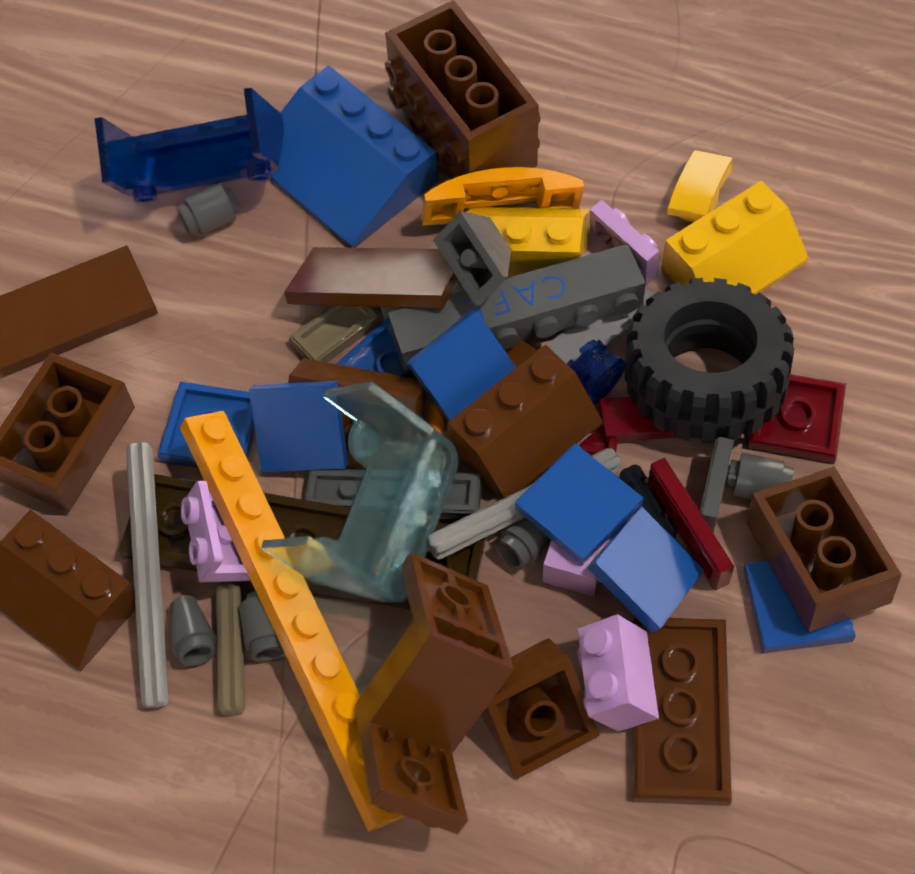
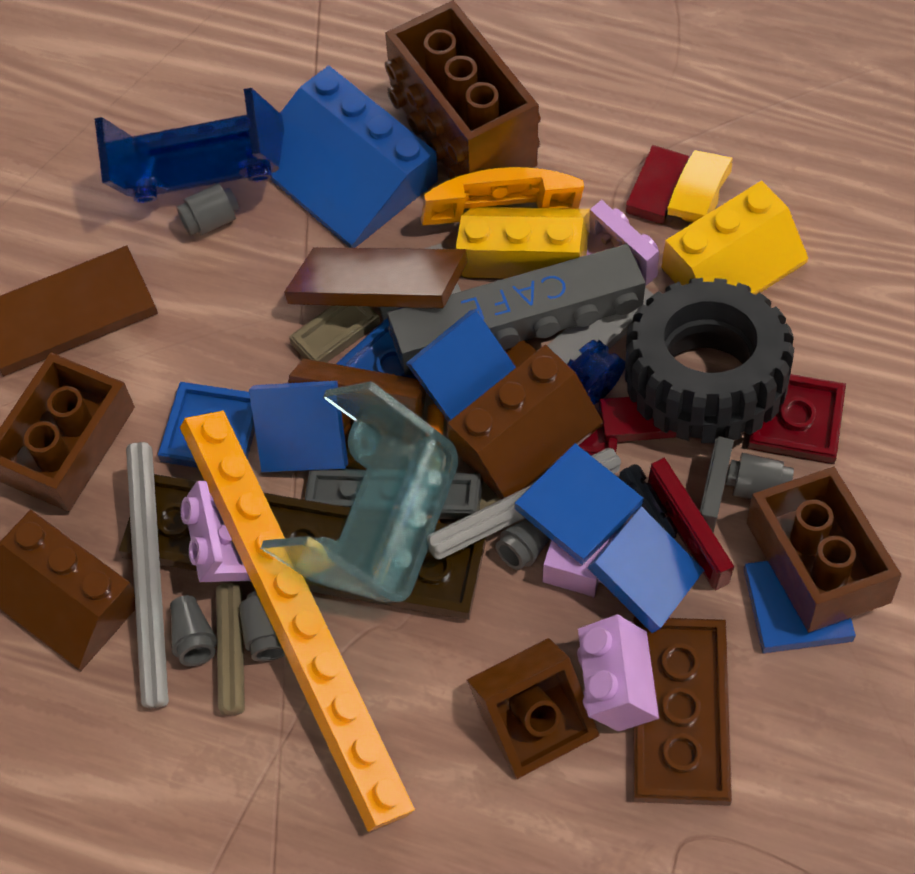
reddish brown bracket [355,552,514,835] -> none
dark grey slope [433,211,511,306] -> none
none -> dark red tile [625,145,690,224]

